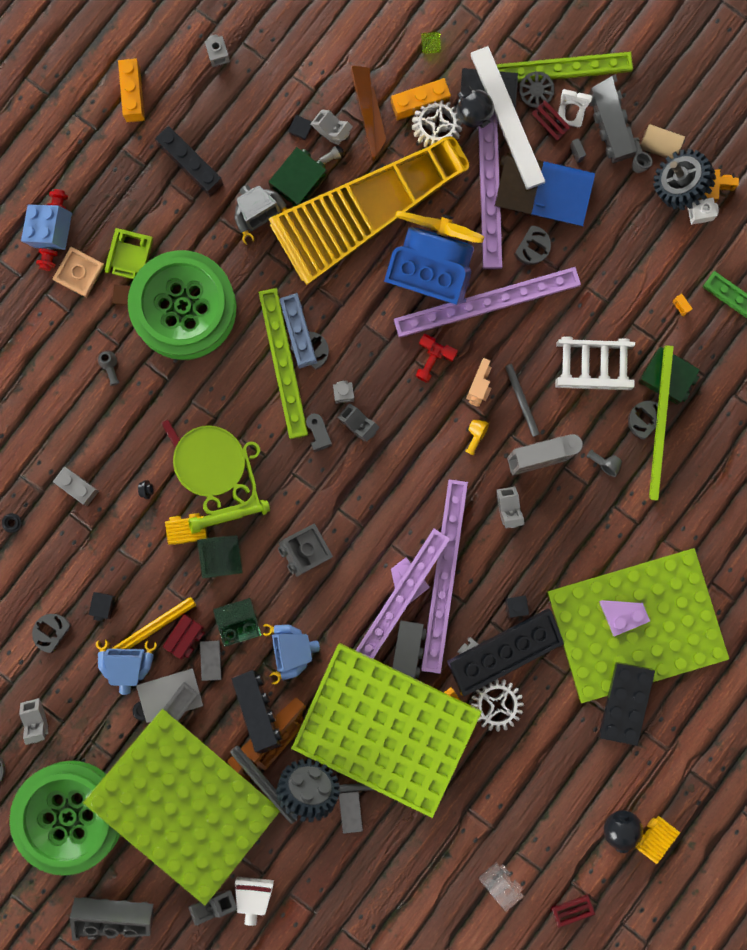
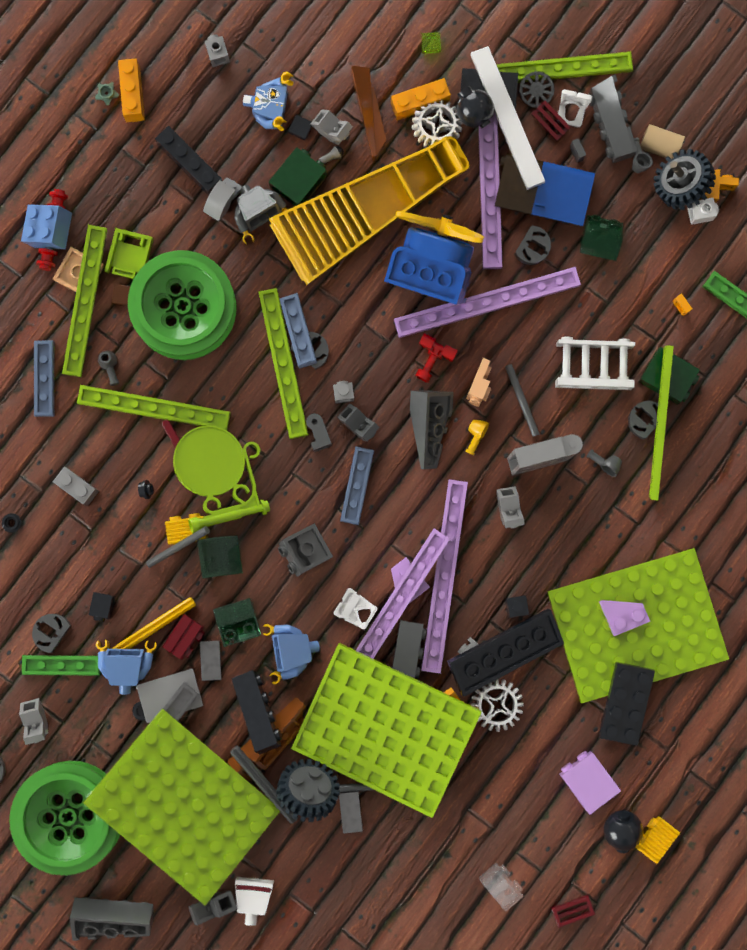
none -> bright green tile [22,655,101,676]
none -> sand blue tile [34,340,54,417]
none -> lime tile [62,224,107,378]
none -> lime tile [77,385,231,430]
none -> sand green plate [95,82,119,106]
none -> dark grey bar [146,526,210,568]
none -> light grey brick [203,177,242,221]
none -> medium blue torso [243,72,294,131]
none -> white piece [333,588,378,630]
none -> sand blue tile [340,446,374,525]
none -> dark grey wedge [410,390,454,469]
none -> lavender brick [559,751,621,814]
none -> clear green slope [579,215,623,261]

